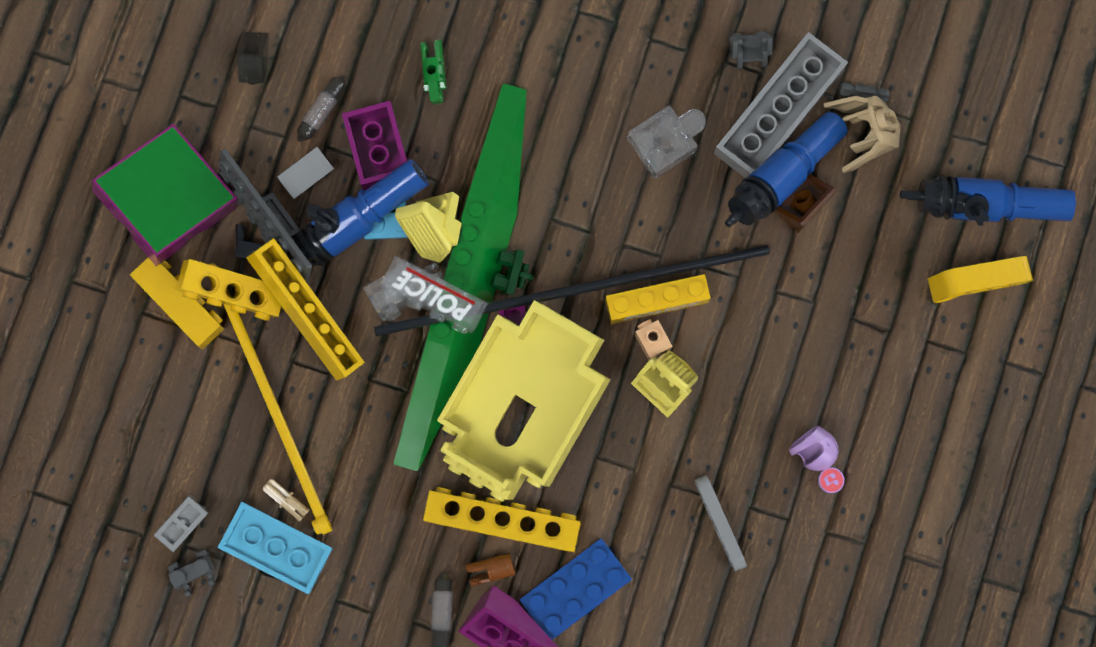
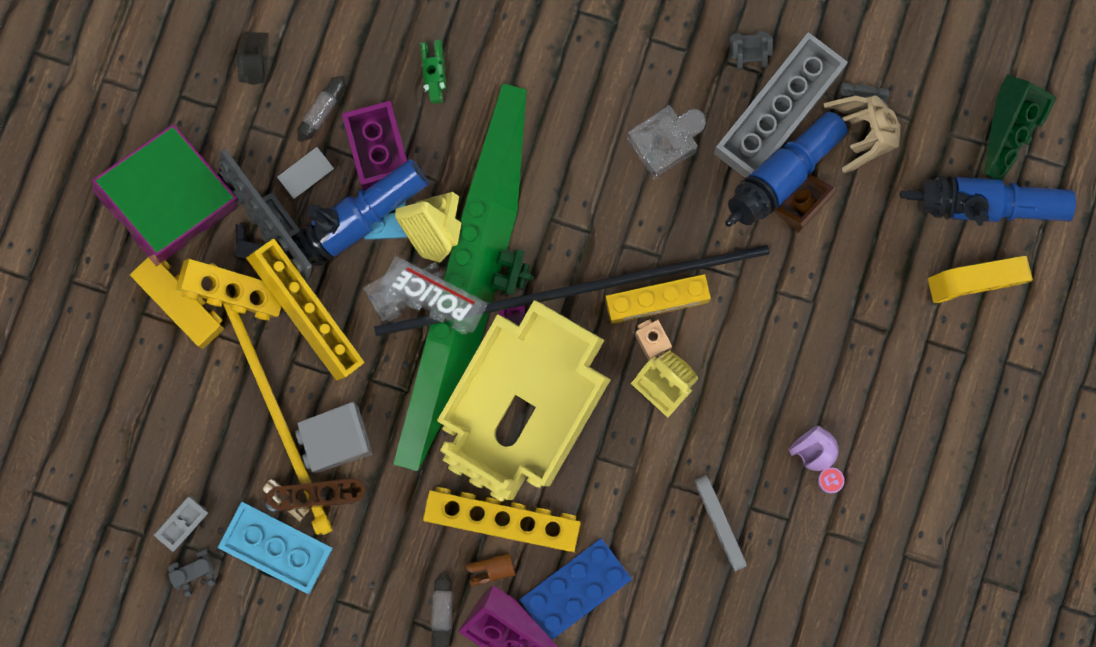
none -> reddish brown beam [264,479,365,512]
none -> light grey slope [295,402,373,473]
none -> dark green wedge [983,75,1057,180]

